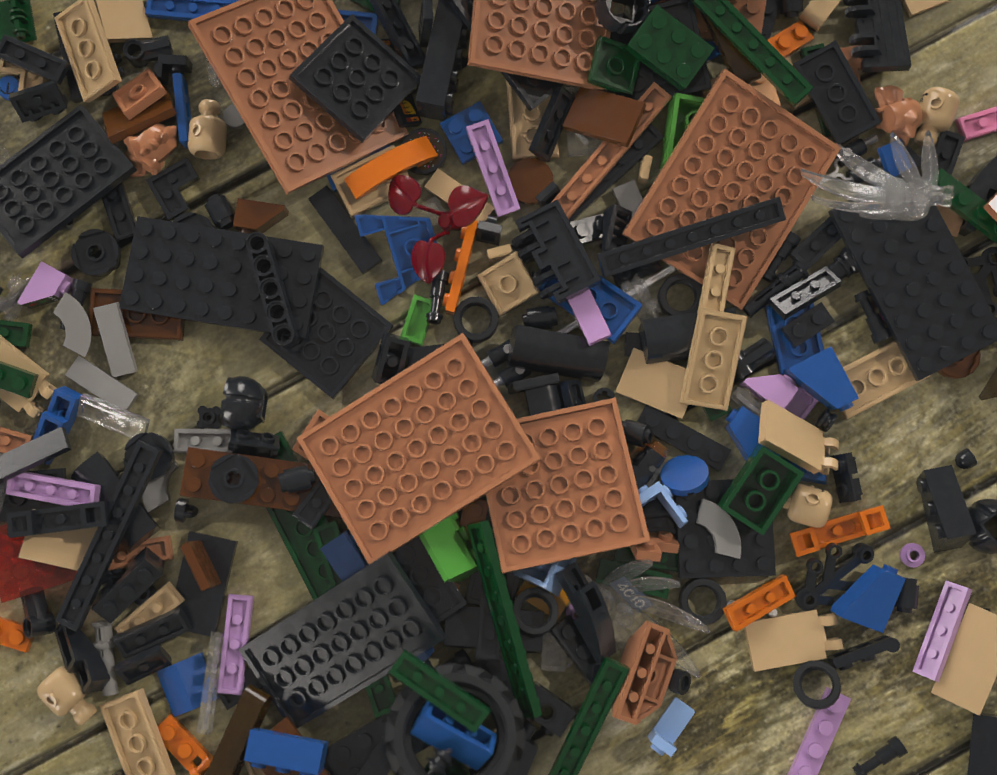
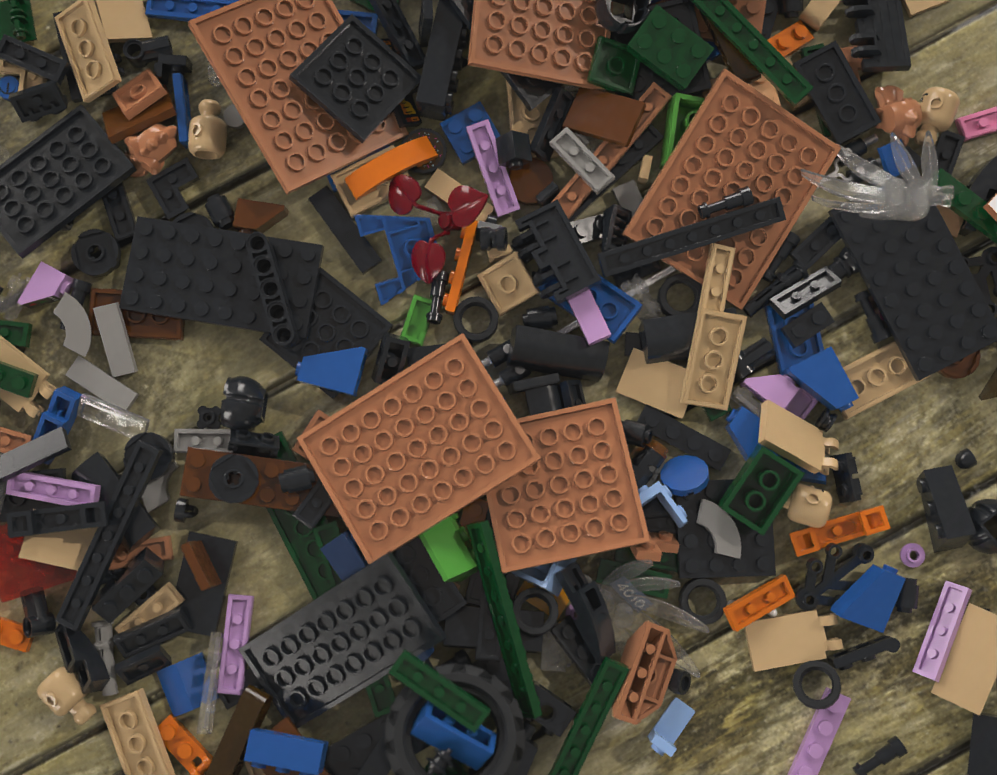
black bush [593,388,615,402] -> none
none -> blue slope [295,347,369,397]
none -> black wheel [480,227,508,251]
none -> black brick [496,130,532,171]
none -> light grey tile [549,127,615,195]
none -> black piece [697,186,754,219]

